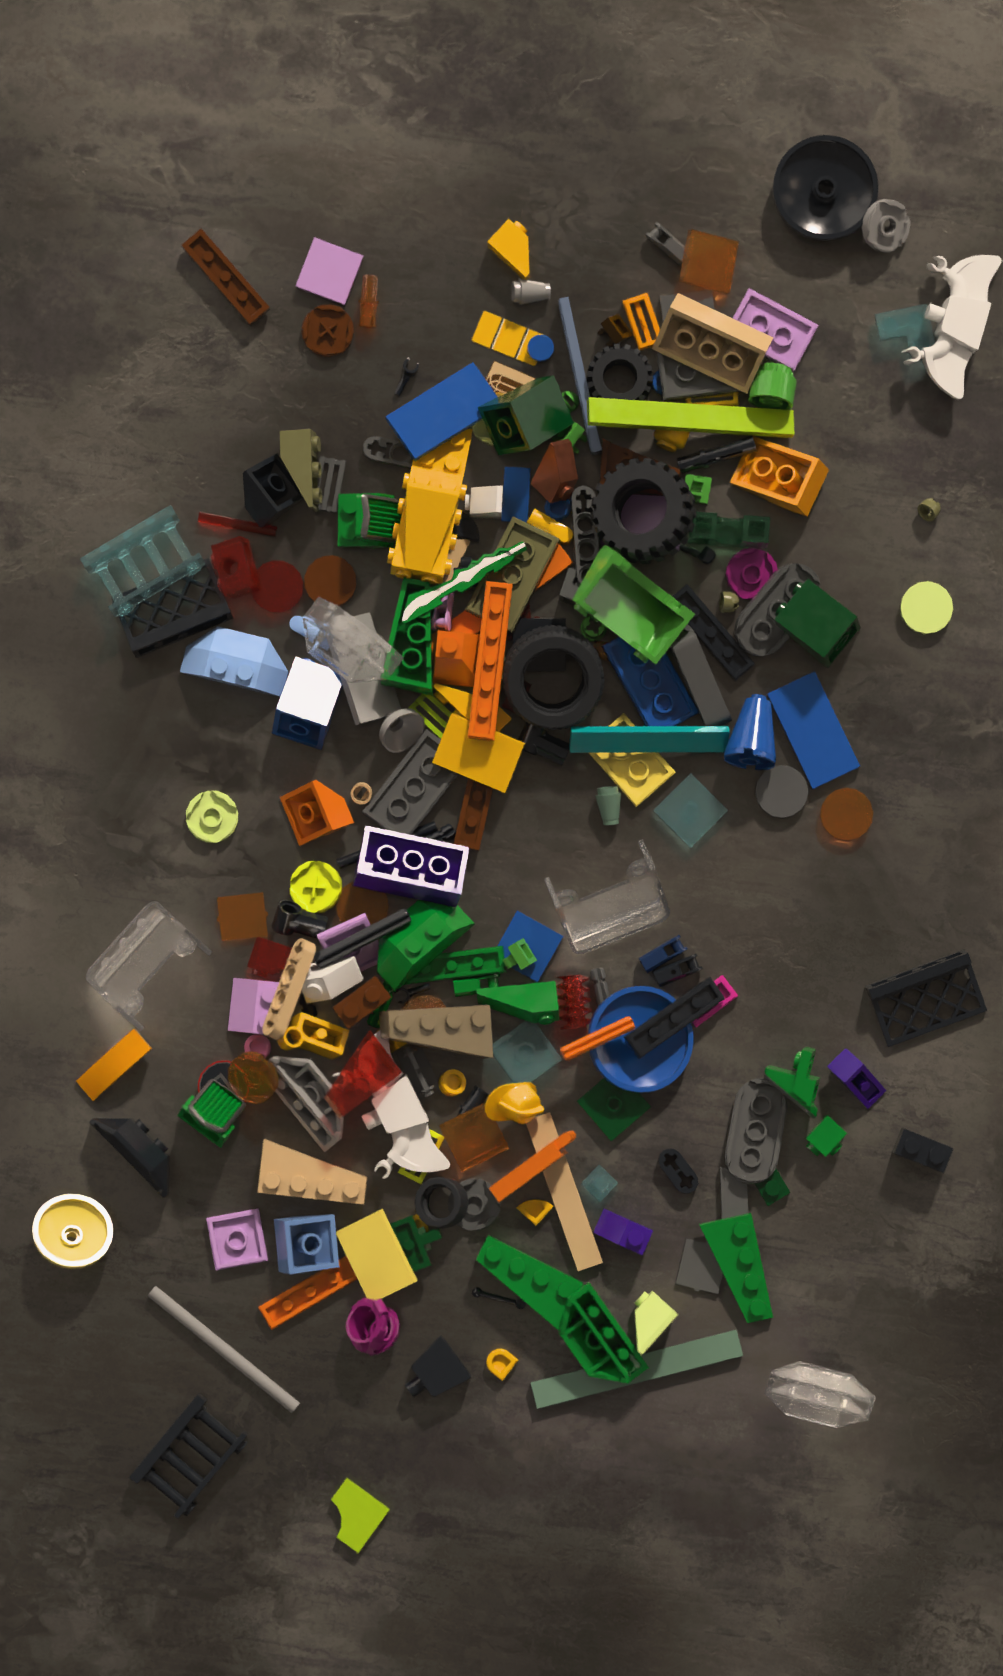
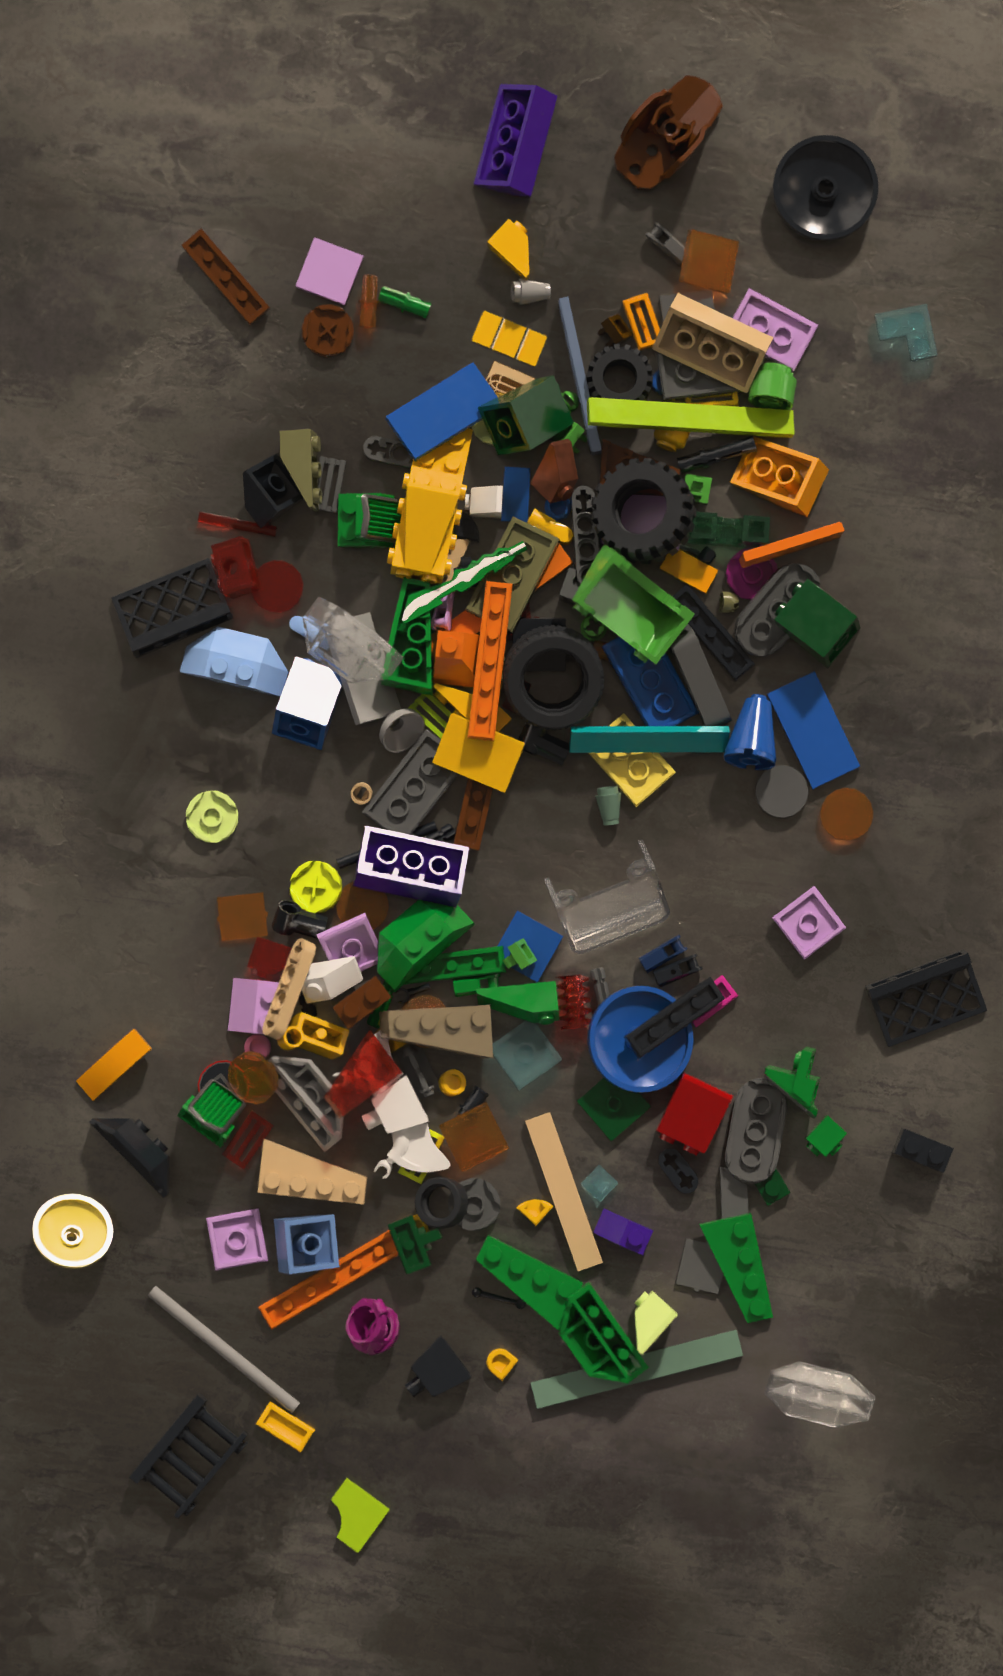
clear light blue fence [80,505,206,617] -> none
clear windscreen [86,901,212,1031] -> none
orange slope [280,780,354,846] -> none
reddish brown tile [304,555,356,608] -> none
black axle [314,909,412,968] -> none
light yellow tile [336,1209,417,1300] -> none
black hand [394,358,419,396] -> none
yellow piece [485,1082,544,1124] -> none
orange hinge [489,1130,576,1202] -> none
blue tile [528,335,554,362] -> none
orange axle [560,1017,635,1060] -> none
clear light blue plate [653,773,728,848] -> none
dark purple slope [827,1048,887,1109] -> none
light grey tile [862,199,910,252] -> none
yellowish green tile [900,581,953,634] -> none
white torso [902,255,1002,400] -> none
olive hinge [917,498,941,521] -> none
none -> clear red tile [222,1111,274,1169]
none -> yellow tile [256,1401,315,1453]
none -> green axle [378,286,431,319]
none -> dark purple slope [474,84,557,196]
none -> reddish brown piece [614,75,723,189]
none -> red slope [656,1073,733,1156]
none -> light orange tile [659,549,718,594]
none -> orange tile [739,522,845,568]
none -> lavender plate [772,886,846,960]

